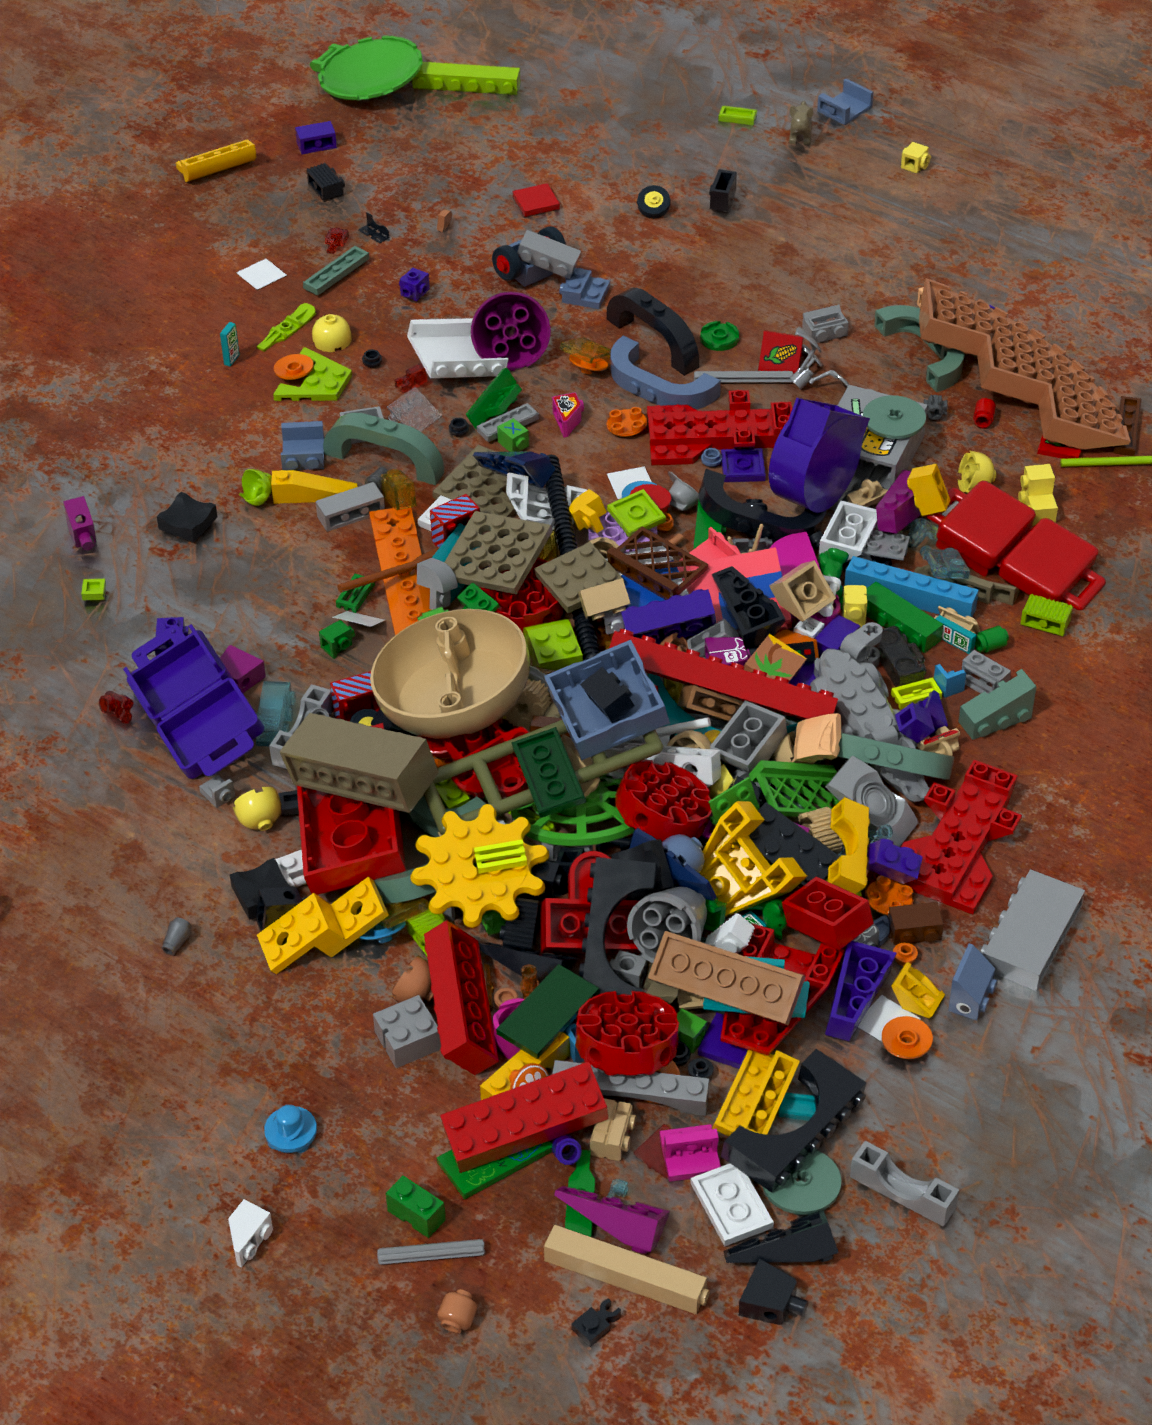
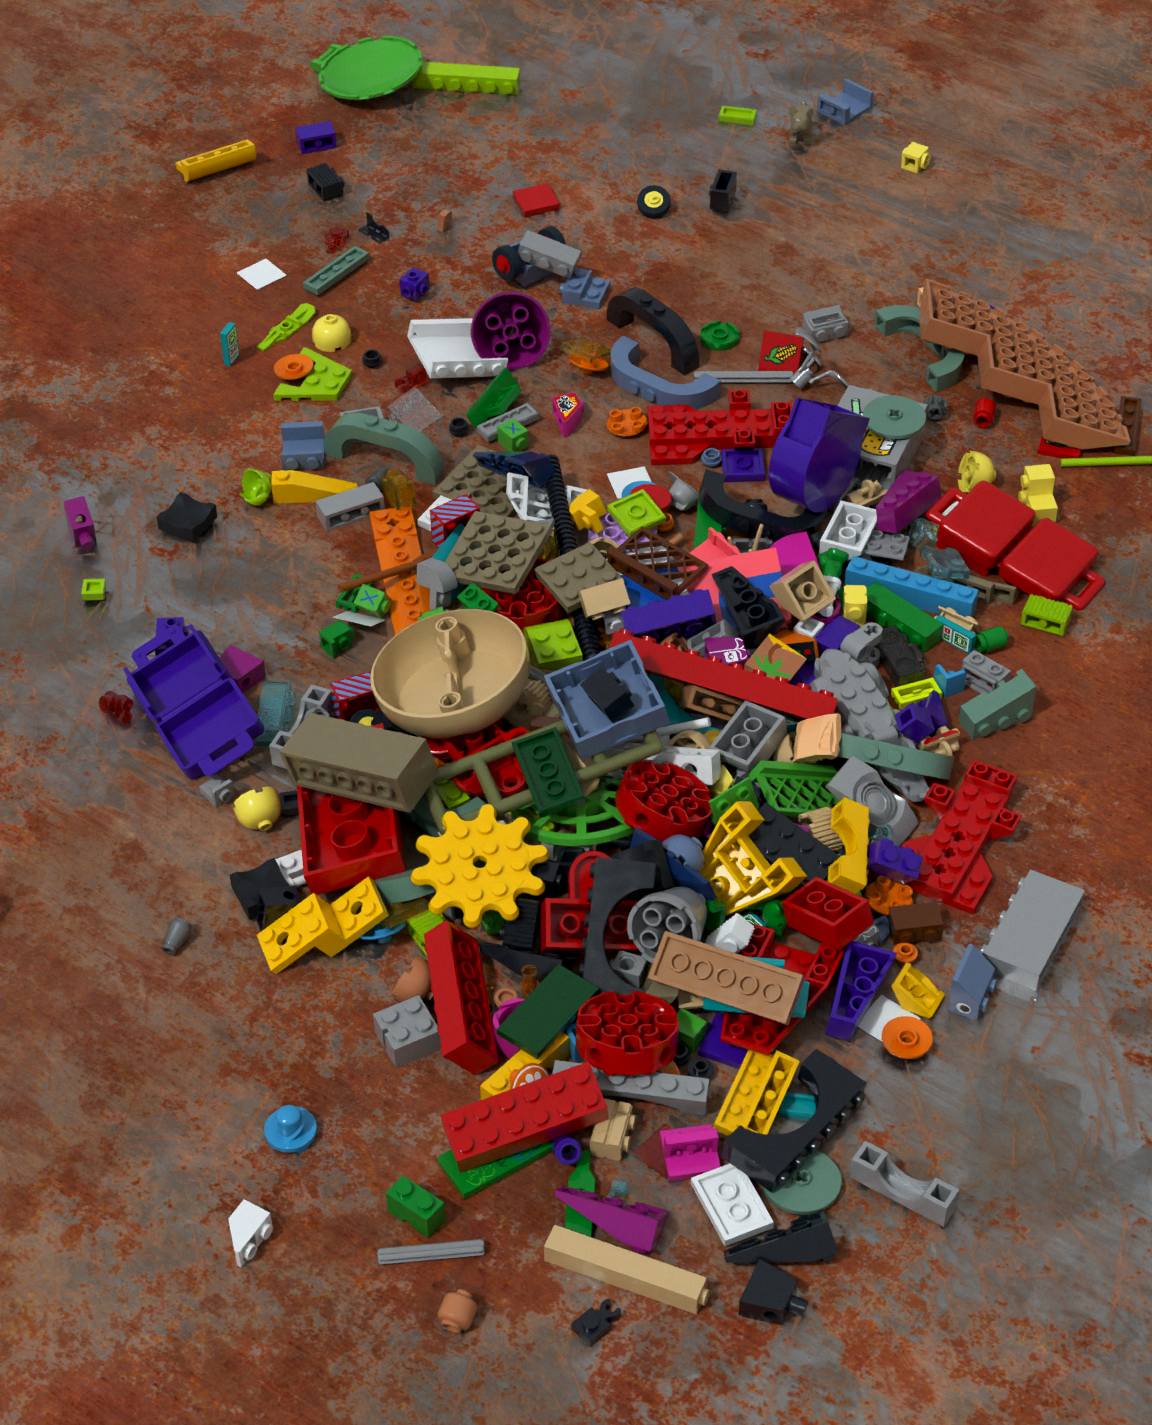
neon yellow tile [474,839,527,874] -> none
yellow brick [907,463,950,516] -> none
none -> bright green brick [353,584,392,619]

